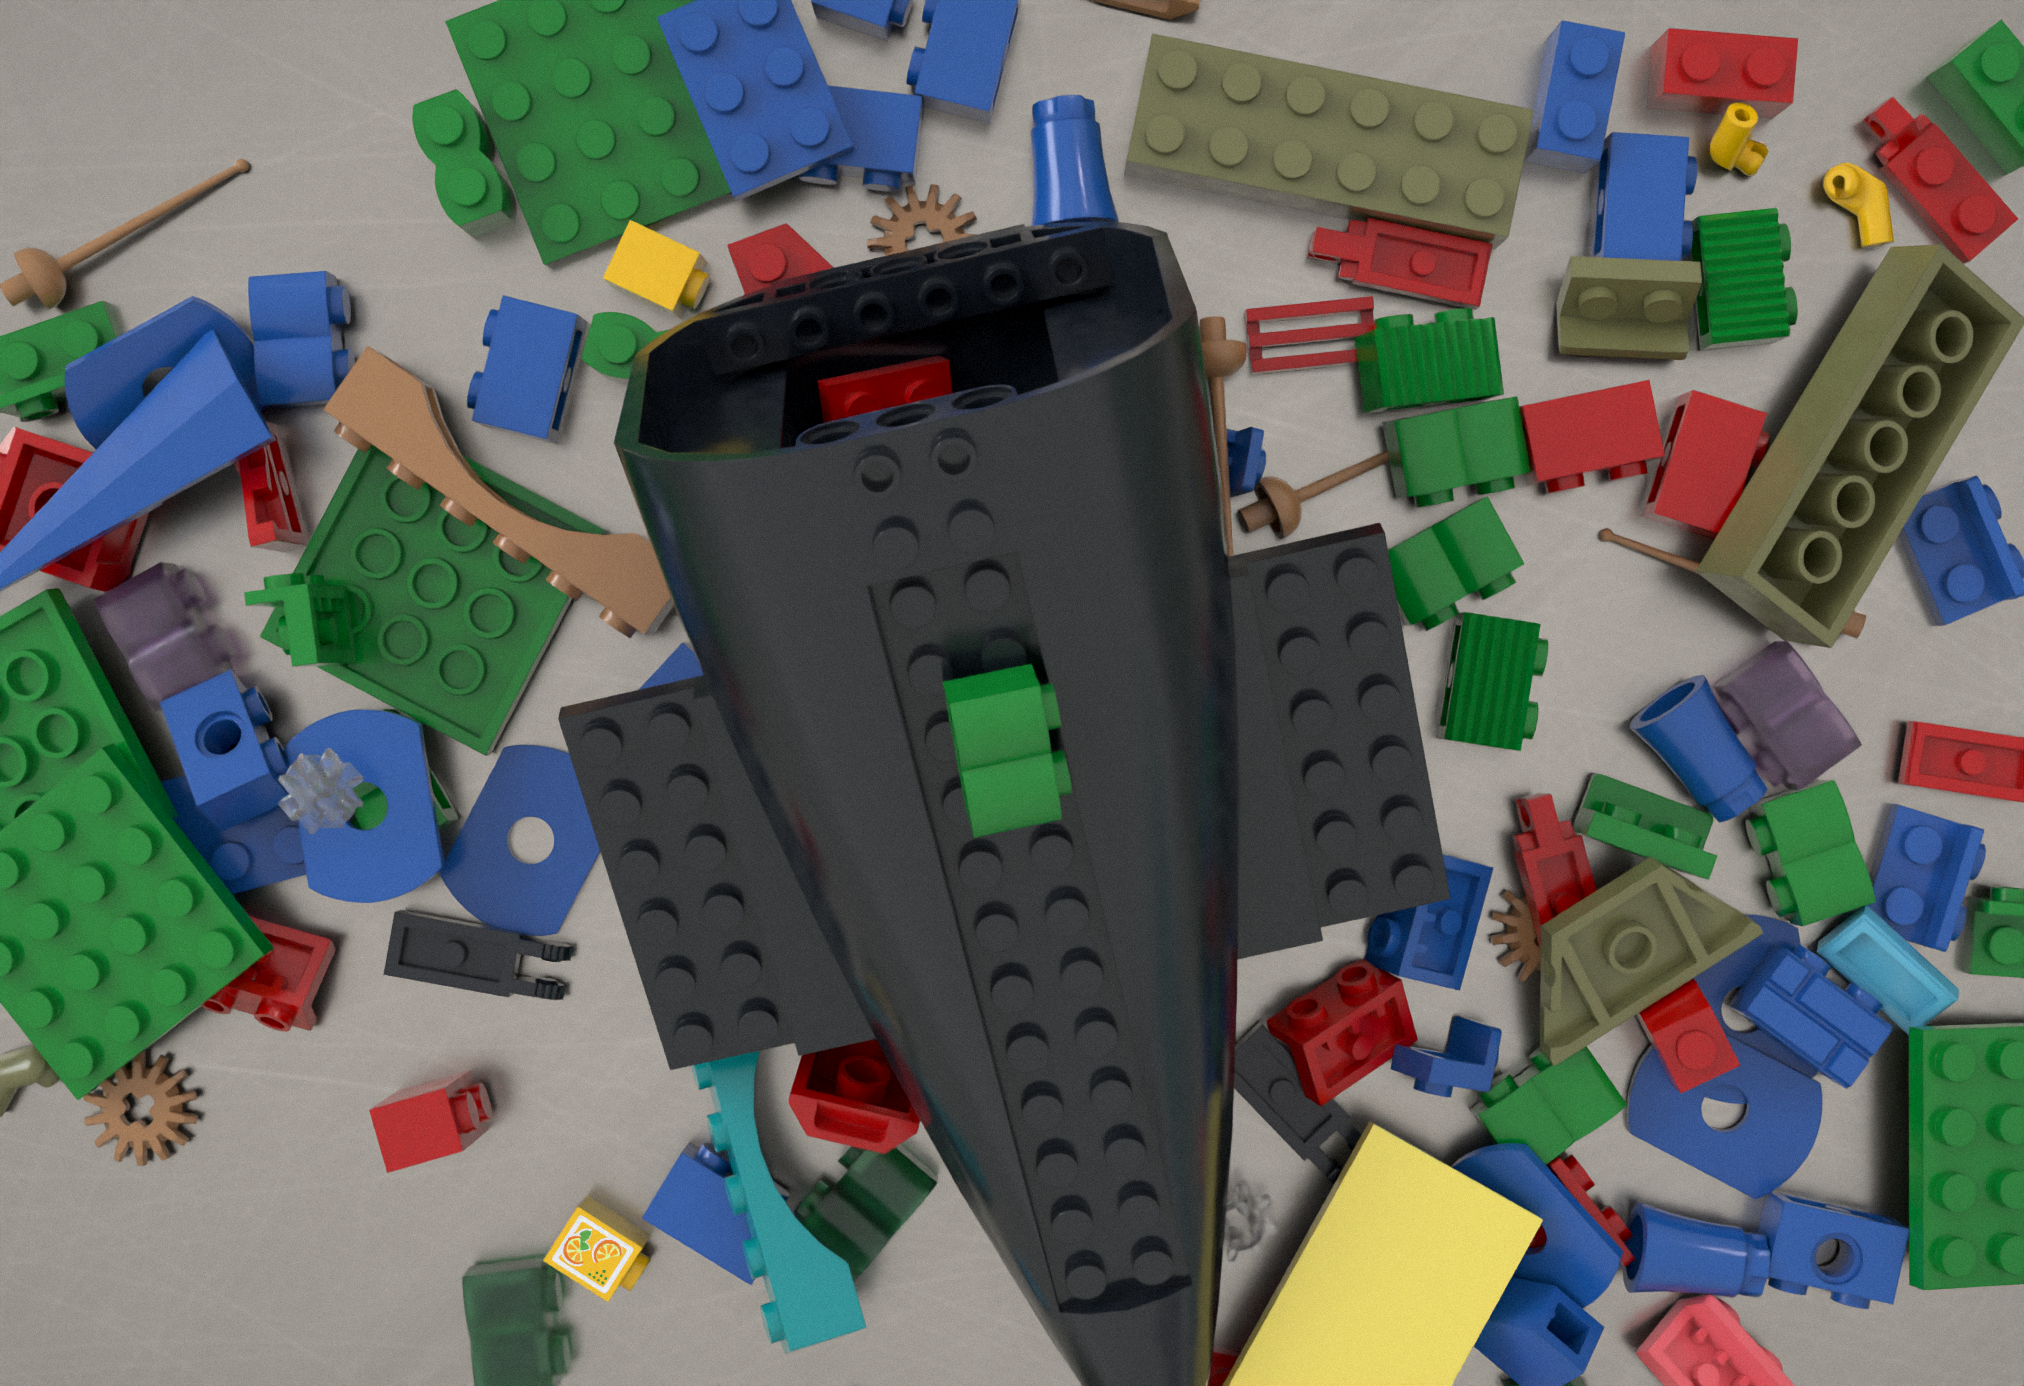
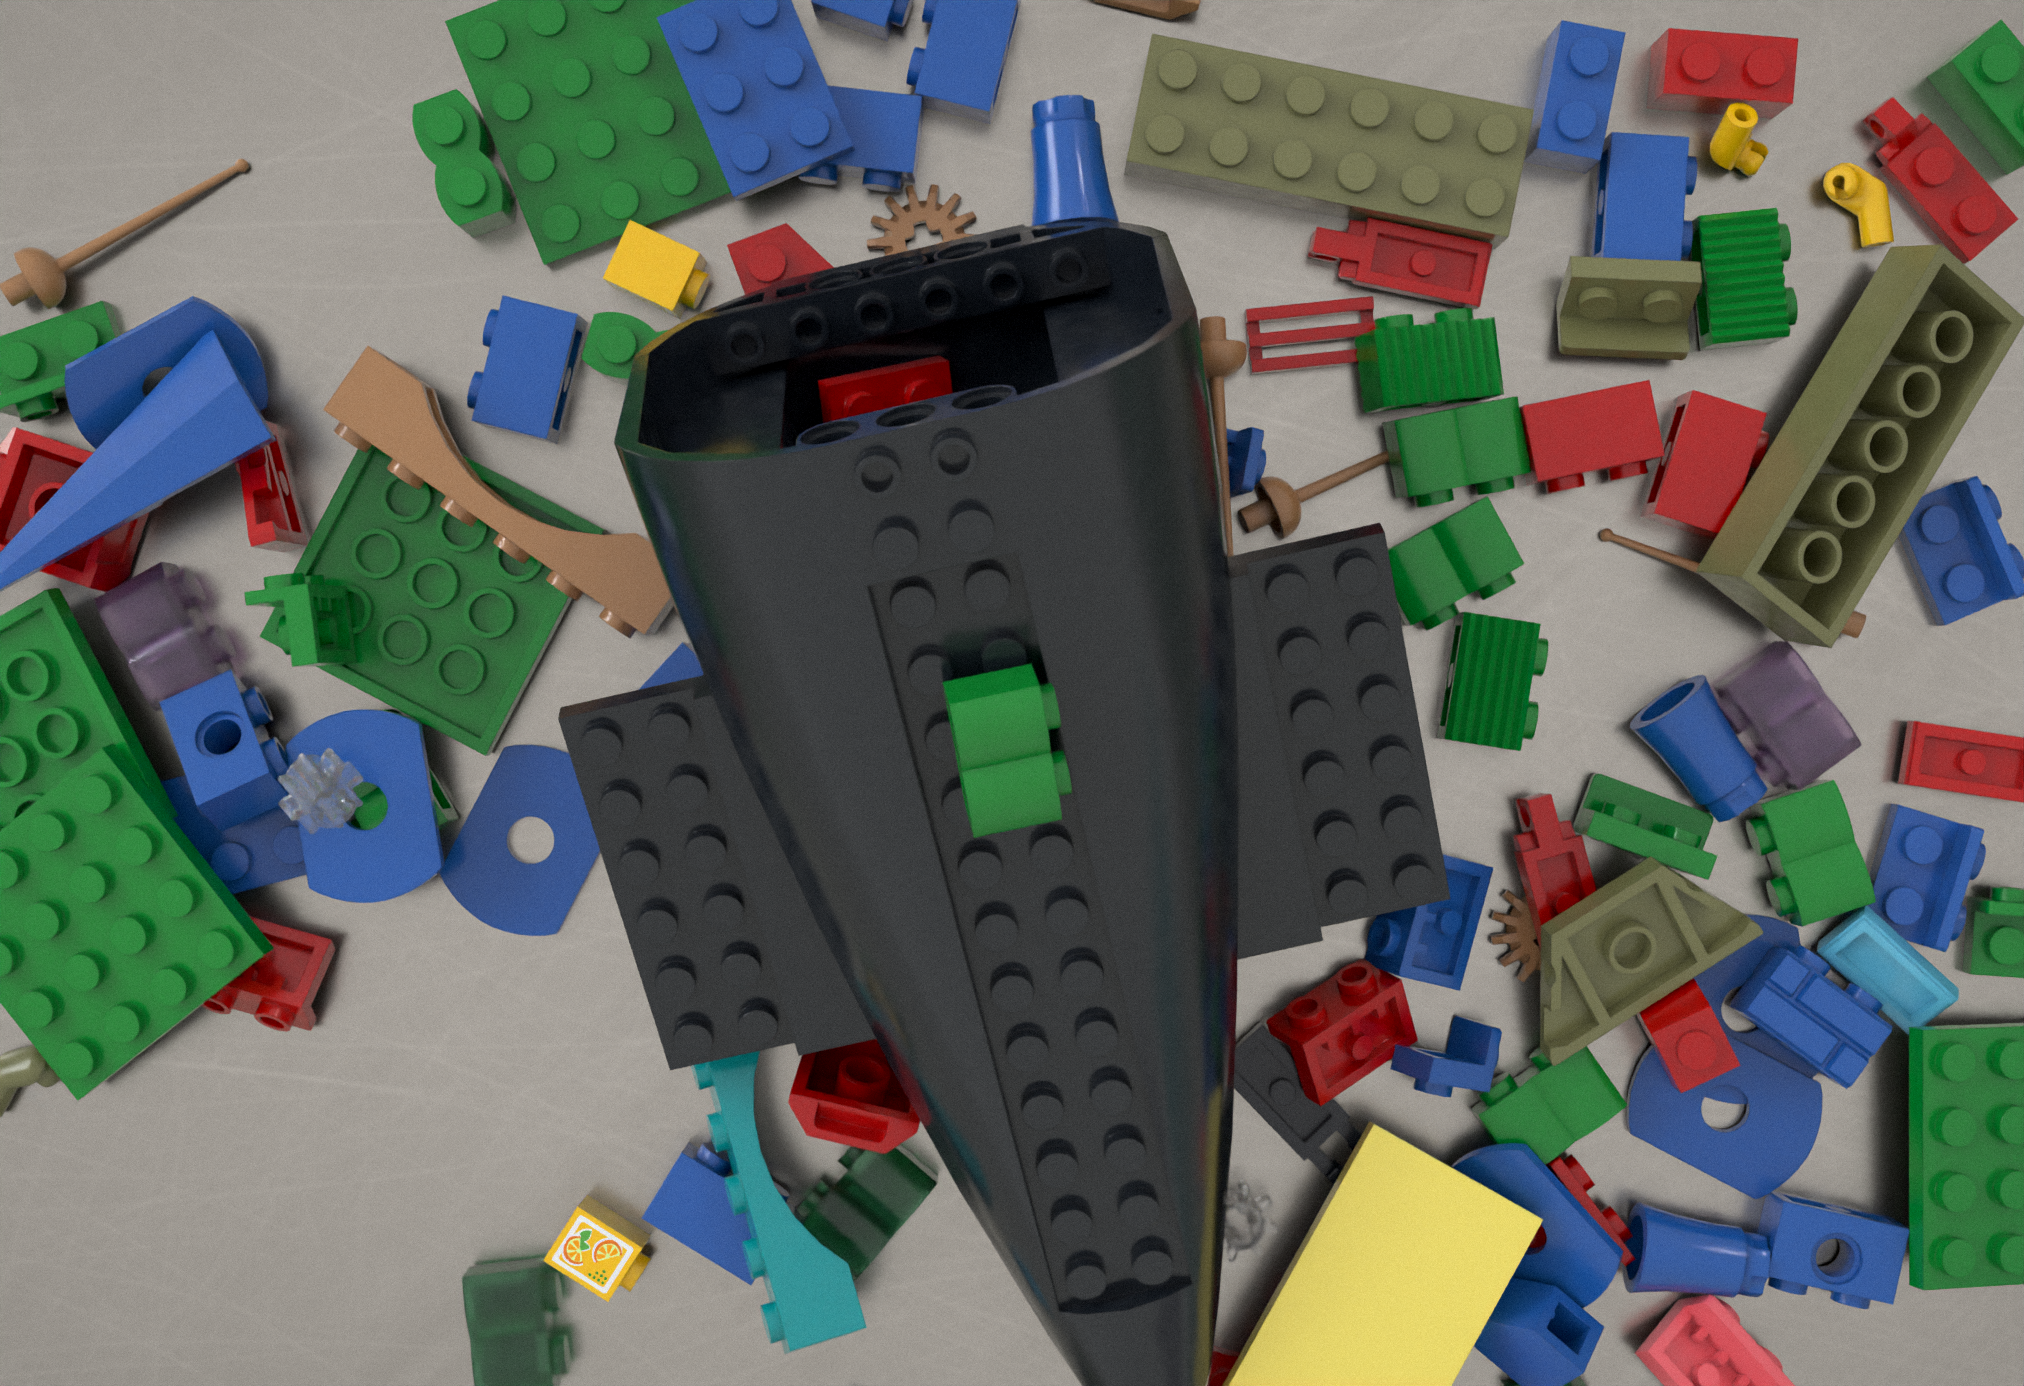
medium nougat gear [83,1051,198,1166] -> none
blue brick [248,271,355,408] -> none
red brick [369,1070,492,1173] -> none
black hinge [383,910,573,1000] -> none

